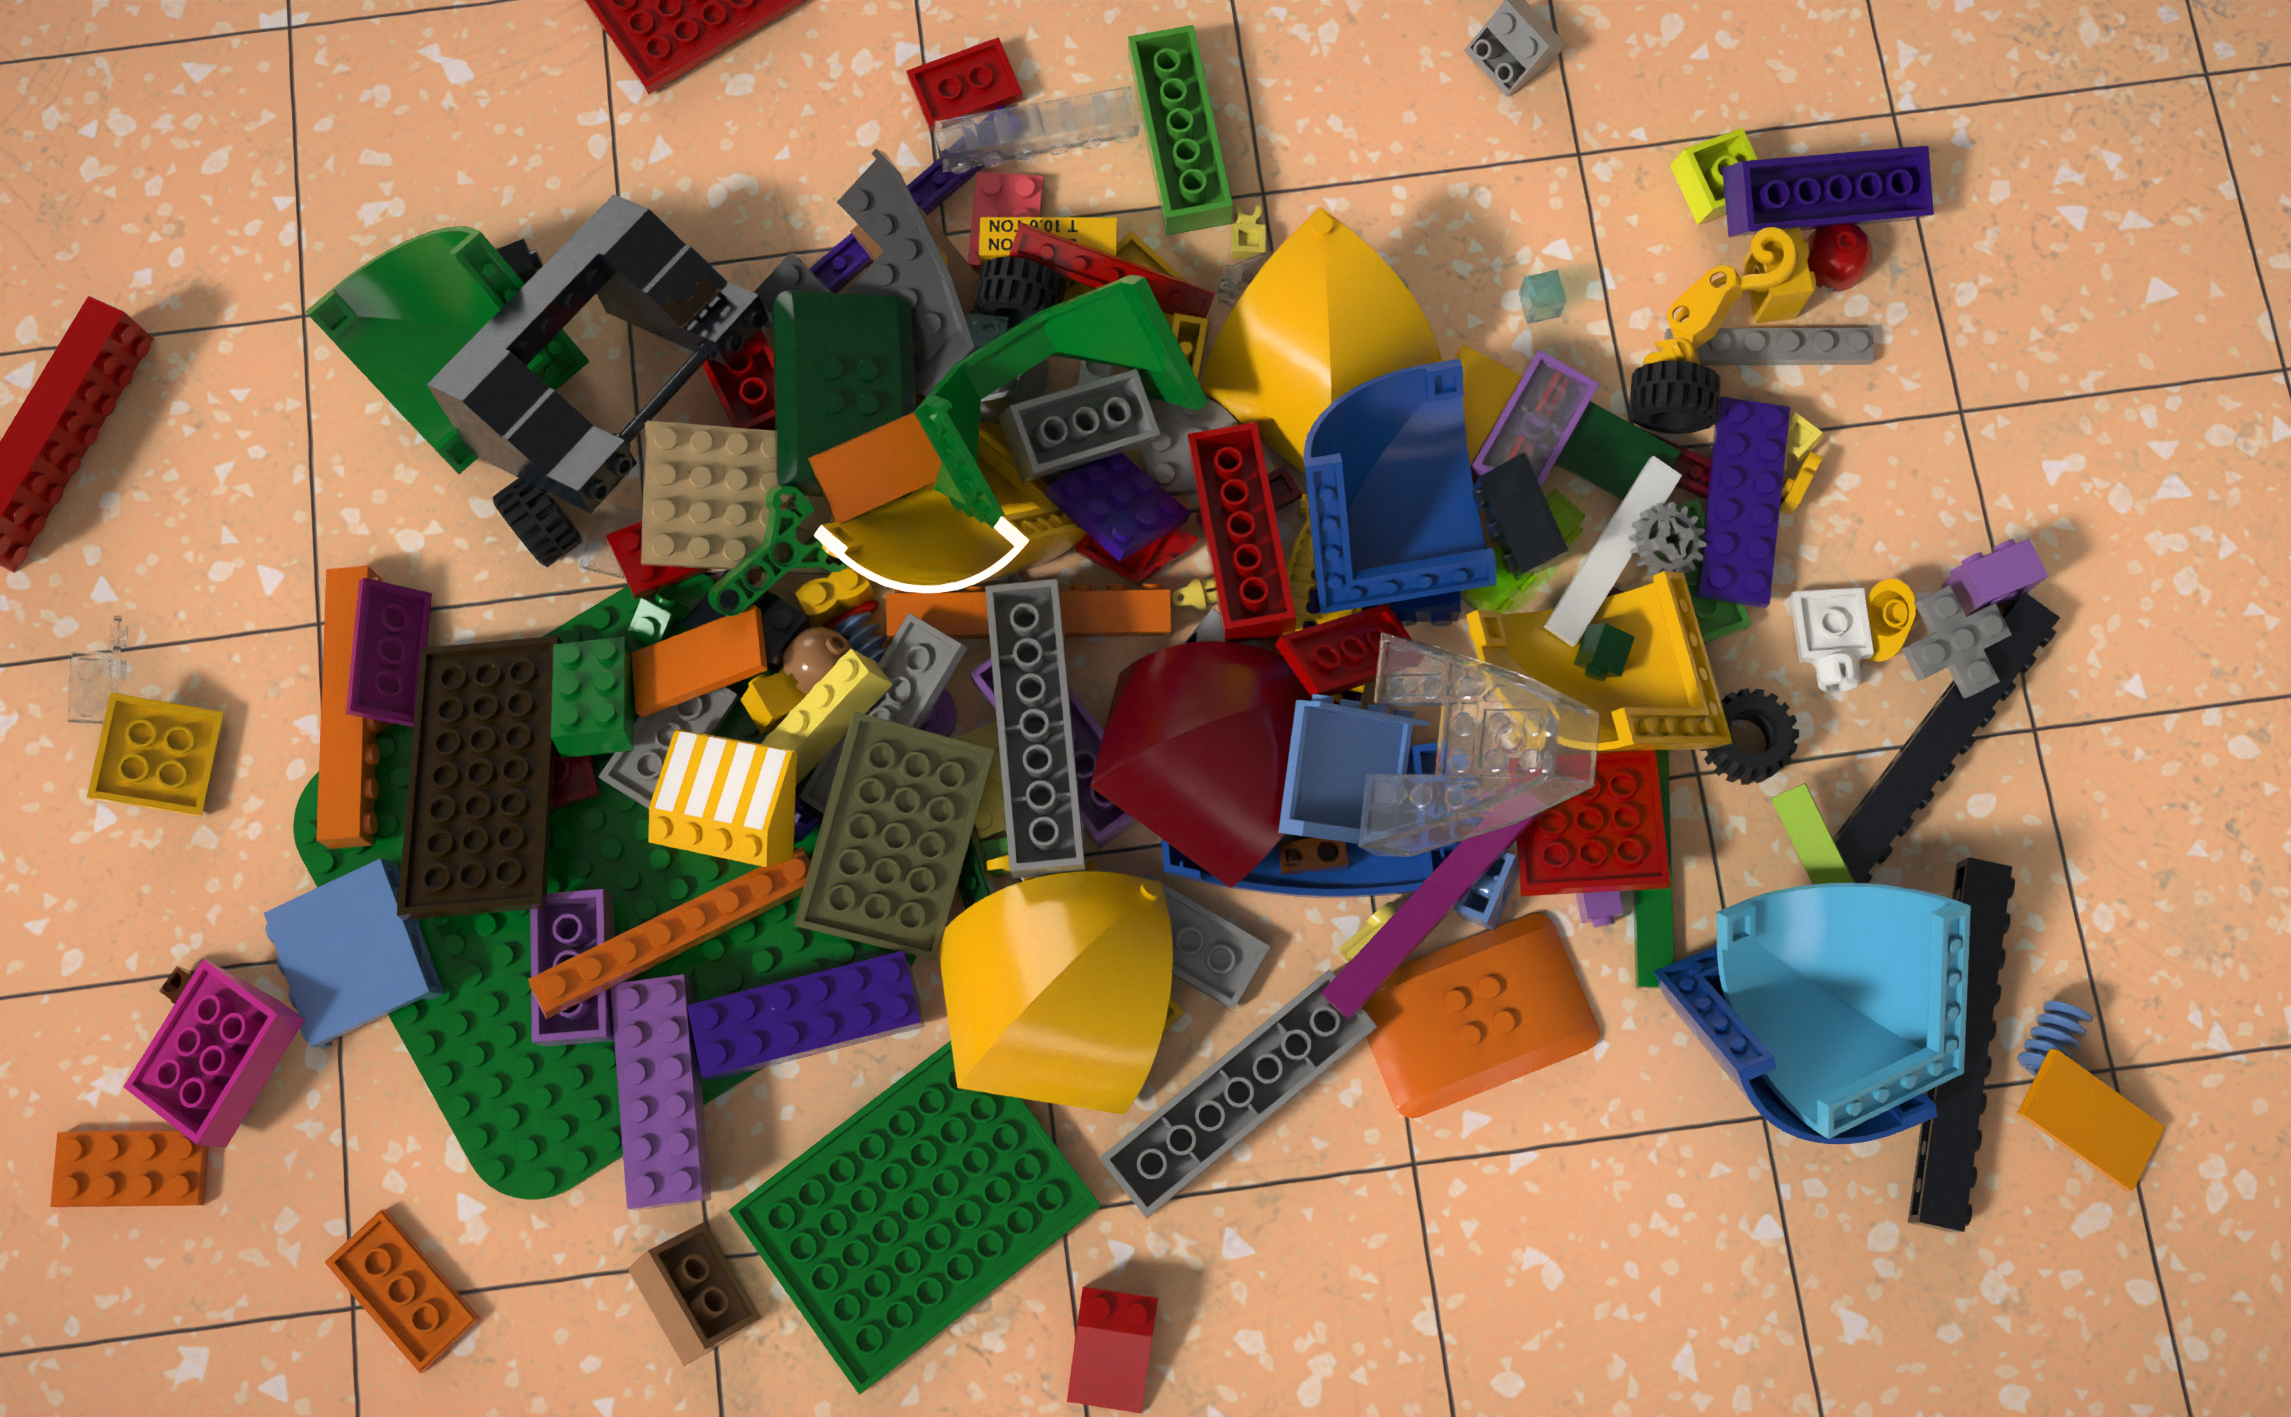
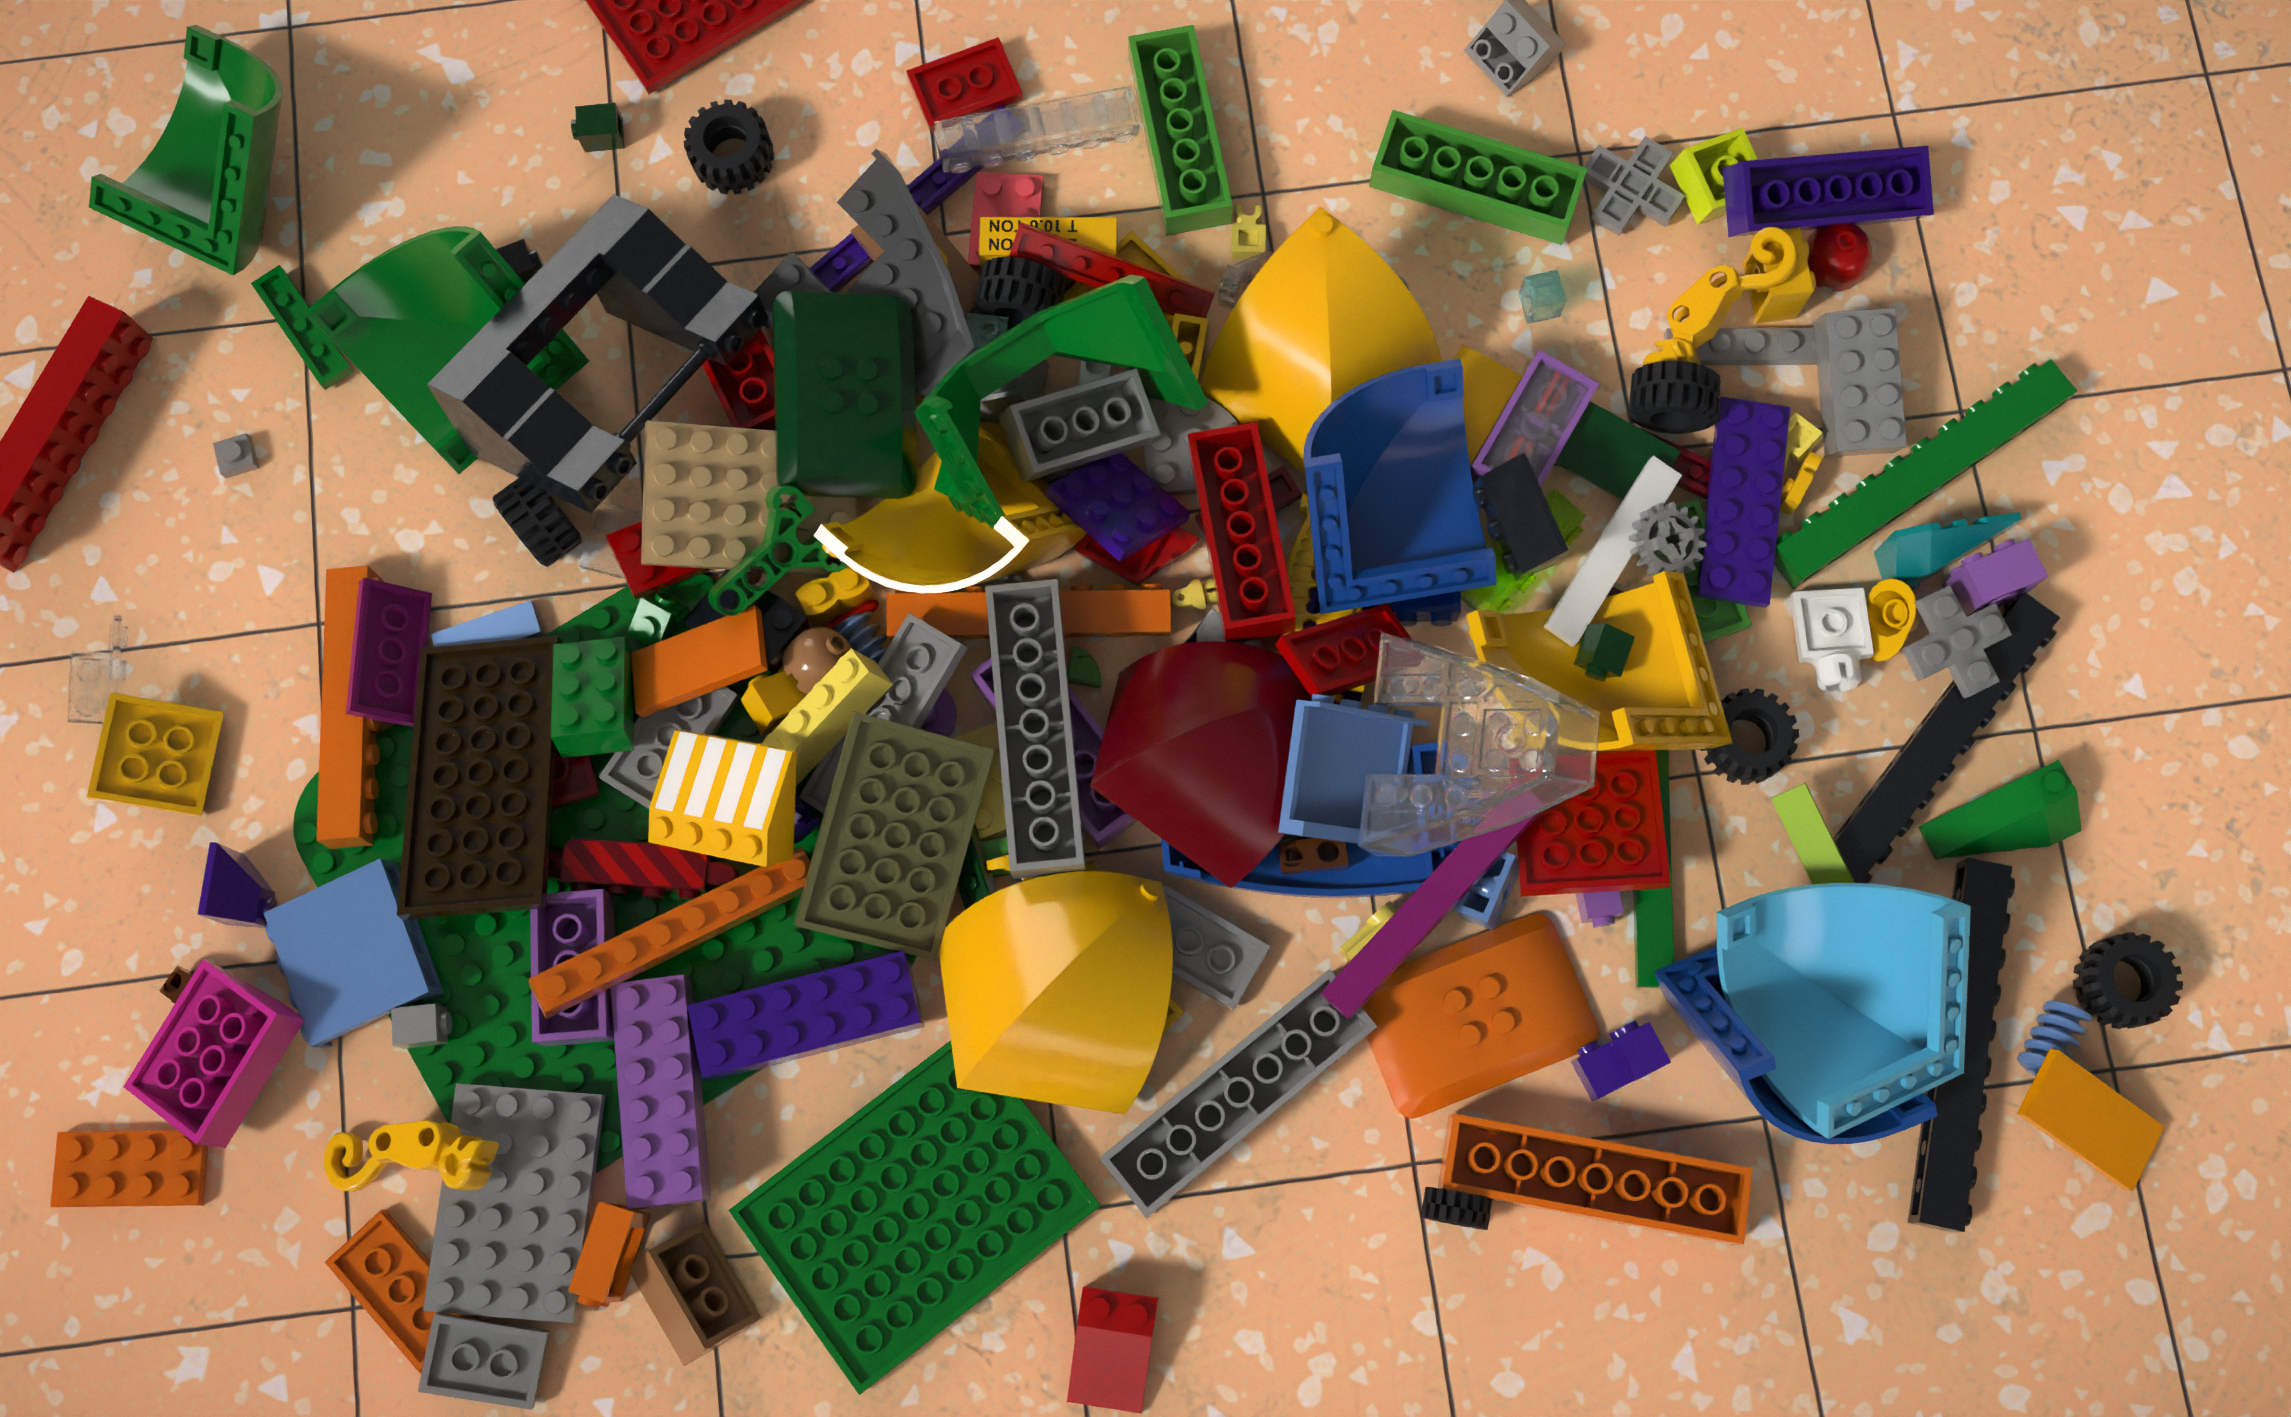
dark brown piece [660,279,727,329] -> none
orange tile [808,412,942,524] -> none
none -> green panel [89,24,283,275]
none -> dark purple slope [197,842,277,928]
none -> light grey plate [213,433,259,478]
none -> green plate [251,265,354,390]
none -> yellow animal [324,1120,499,1192]
none -> light grey brick [391,1003,453,1049]
none -> light grey plate [418,1313,550,1410]
none -> light grey plate [423,1083,606,1323]
none -> light blue tile [431,600,544,647]
none -> dark red hinge [548,839,741,900]
none -> orange window [568,1201,651,1308]
none -> dark green brick [571,102,625,152]
none -> black tyre [684,100,774,195]
none -> bright green tile [1067,646,1101,688]
none -> bright green brick [1369,110,1588,245]
none -> black tyre [1421,1187,1492,1230]
none -> orange brick [1438,1113,1753,1245]
none -> dark purple brick [1571,1020,1671,1101]
none -> light grey plate [1584,136,1686,236]
none -> green brick [1774,359,2077,589]
none -> light grey brick [1814,308,1907,458]
none -> teal wedge [1874,512,2022,591]
none -> green wedge [1918,760,2082,859]
none -> black tyre [2073,932,2183,1029]

